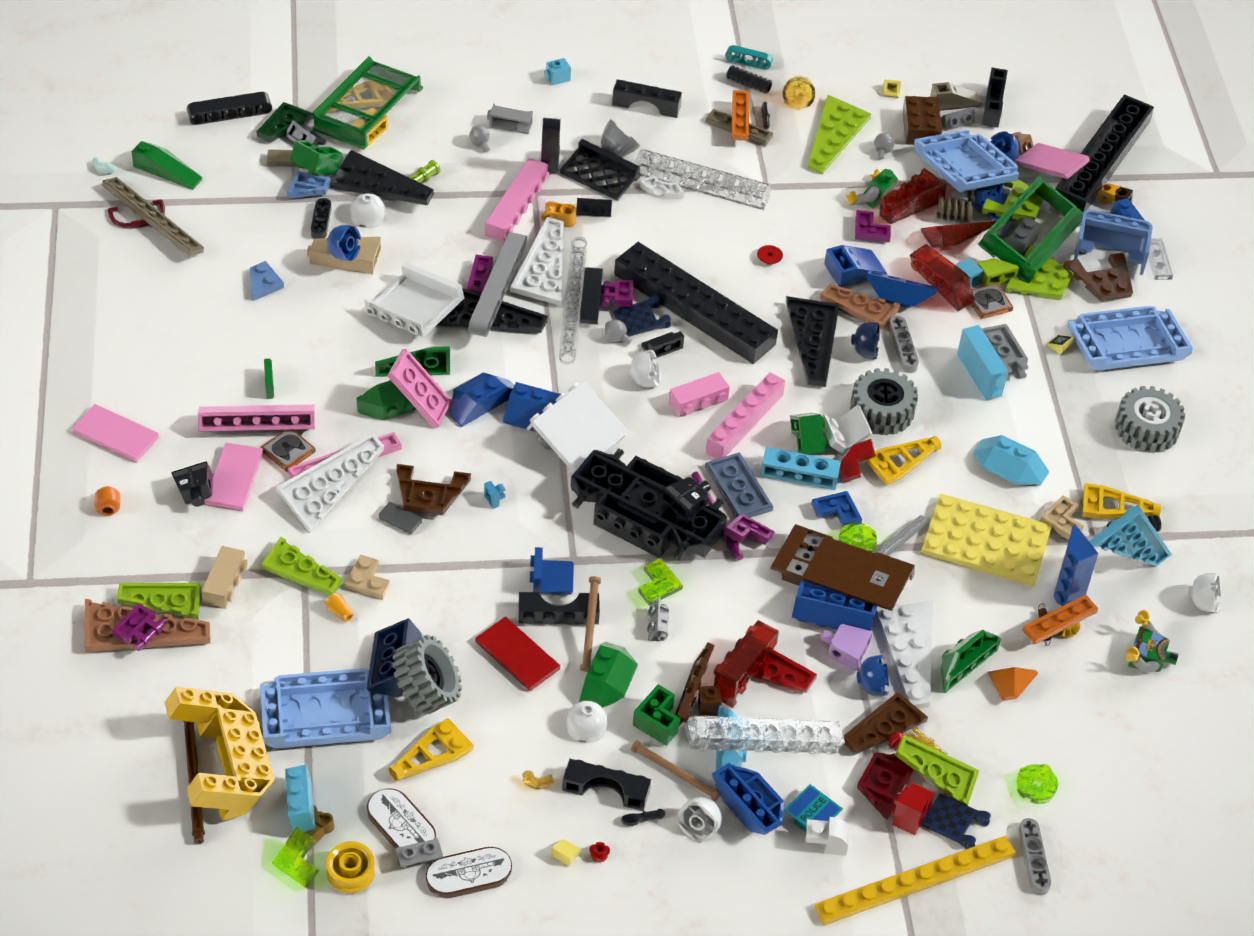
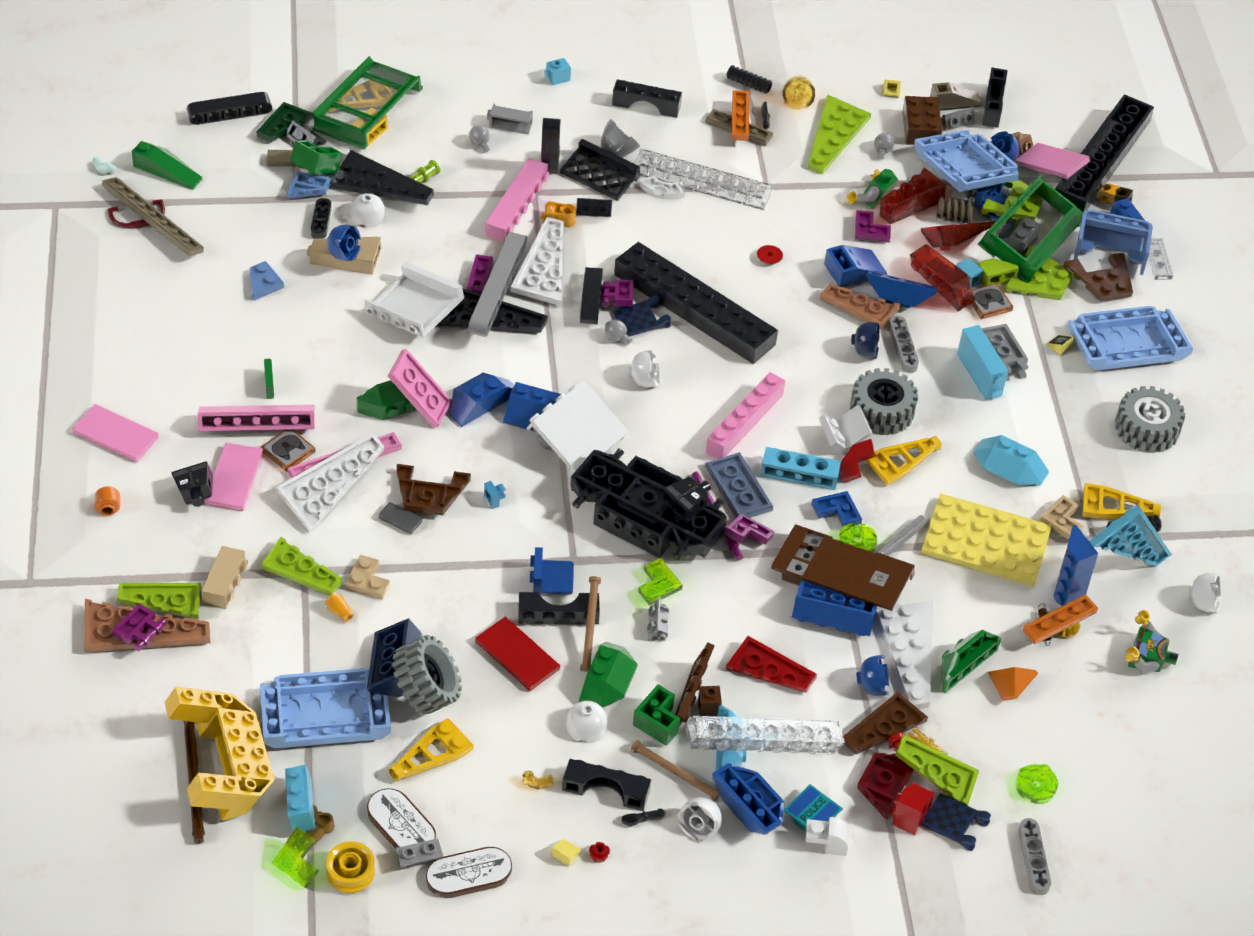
green wedge [375,346,450,377] -> none
clear beam [559,237,588,364] -> none
black panel [641,331,684,359] -> none
bright pink brick [669,372,730,417] -> none
clear red wedge [713,620,779,708] -> none
teal beam [725,45,773,70] -> none
black wing [785,296,839,387] -> none
green brick [790,412,827,454] -> none
yellow plate [814,835,1016,926] -> none
lavender torso [821,624,872,671] -> none

